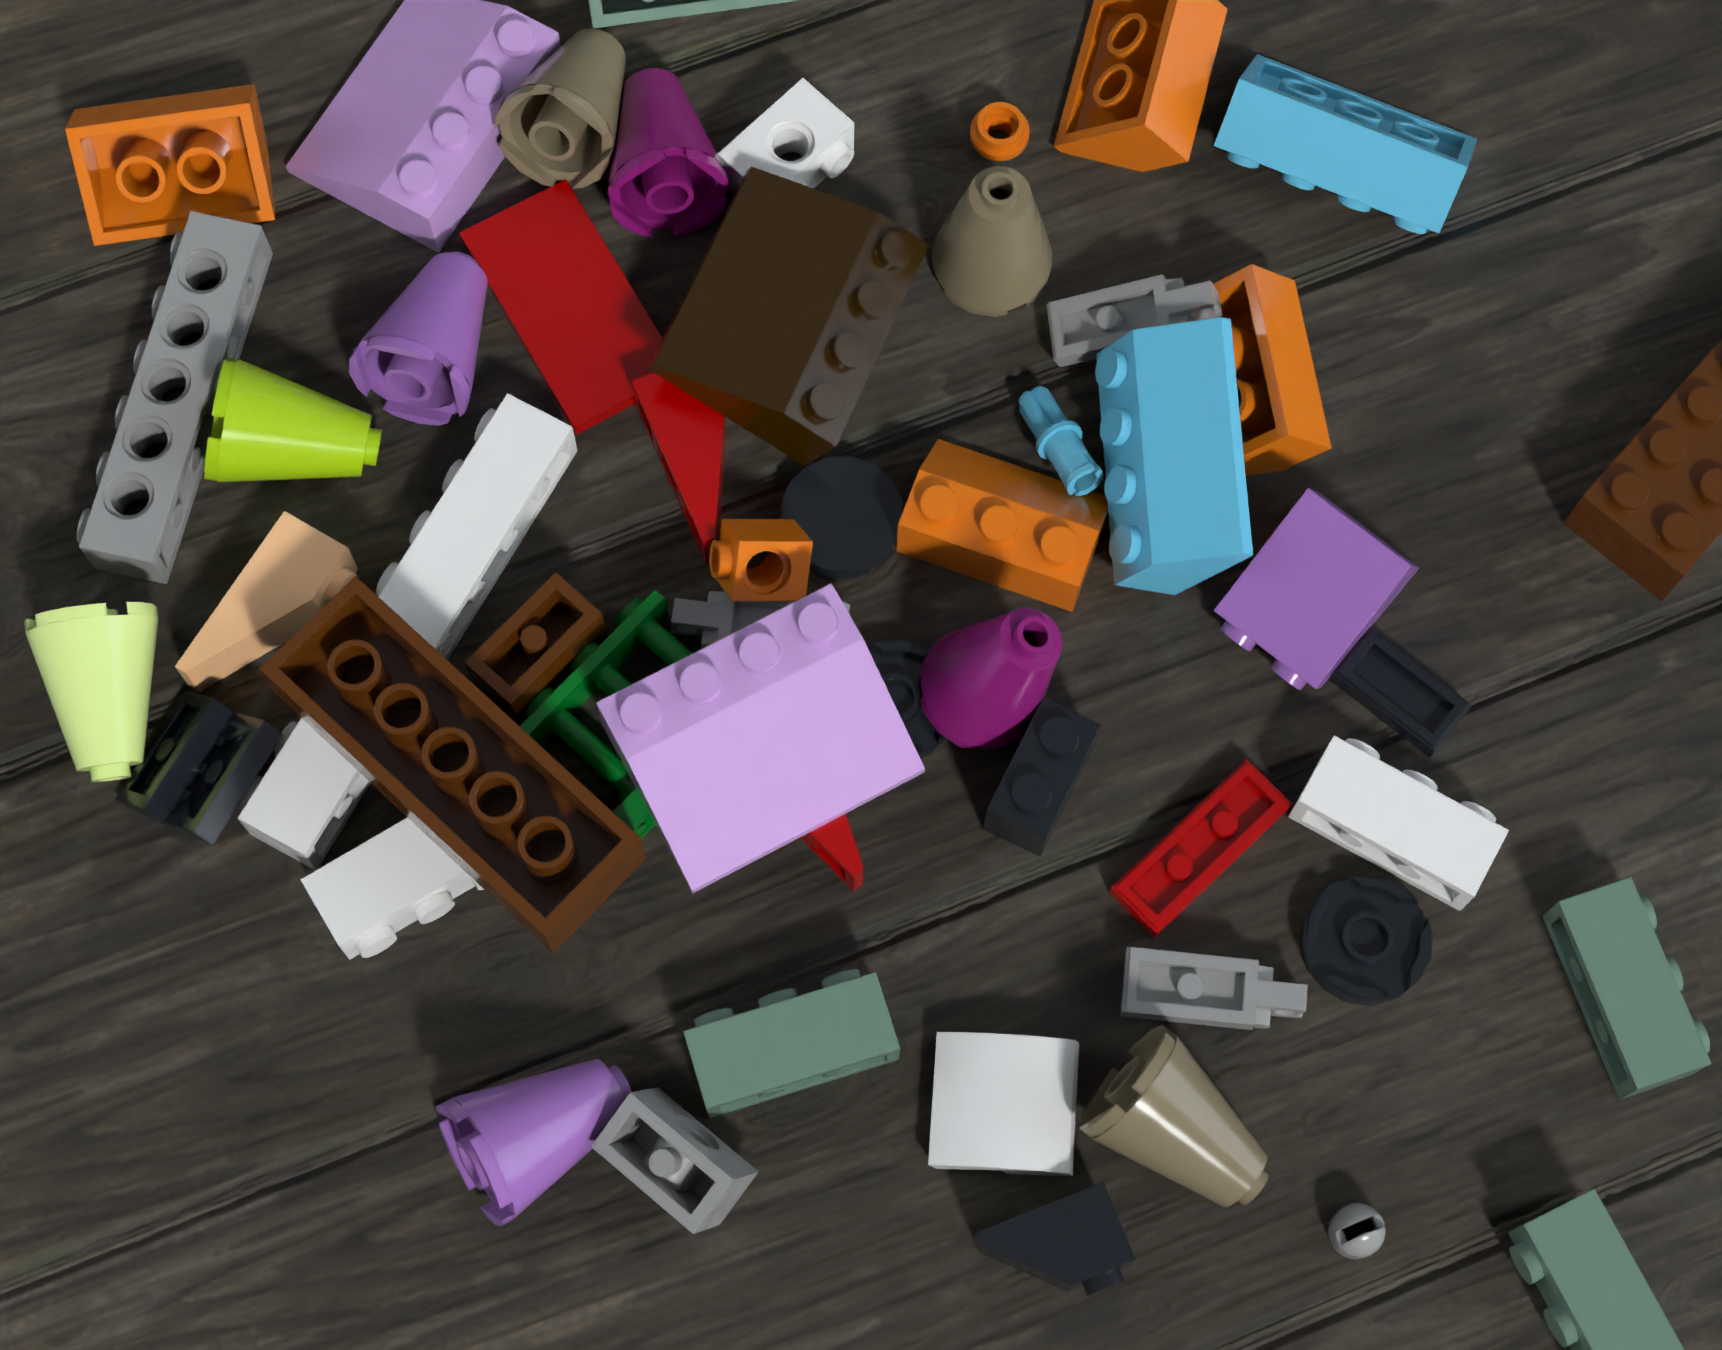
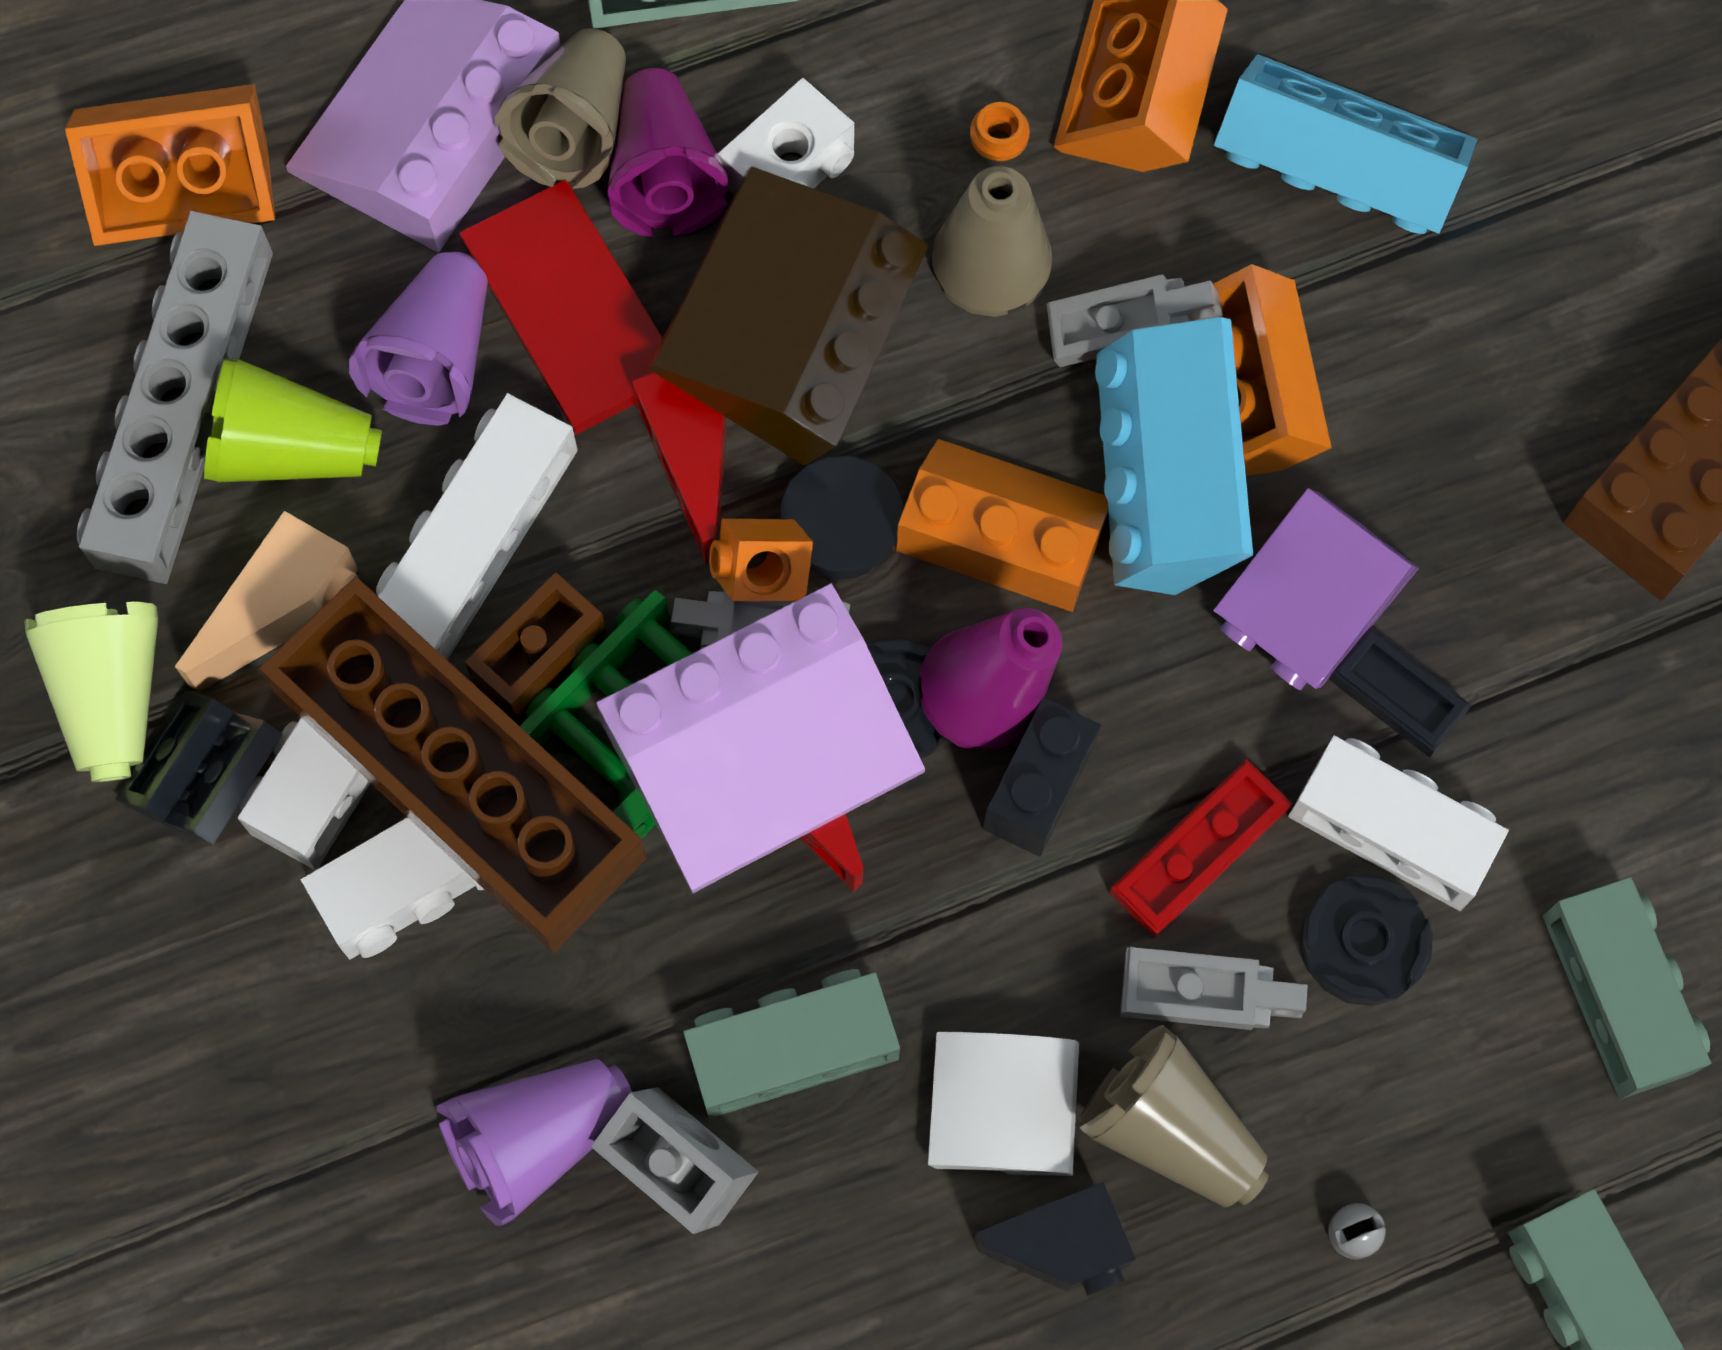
medium azure axle [1019,386,1104,496] -> none

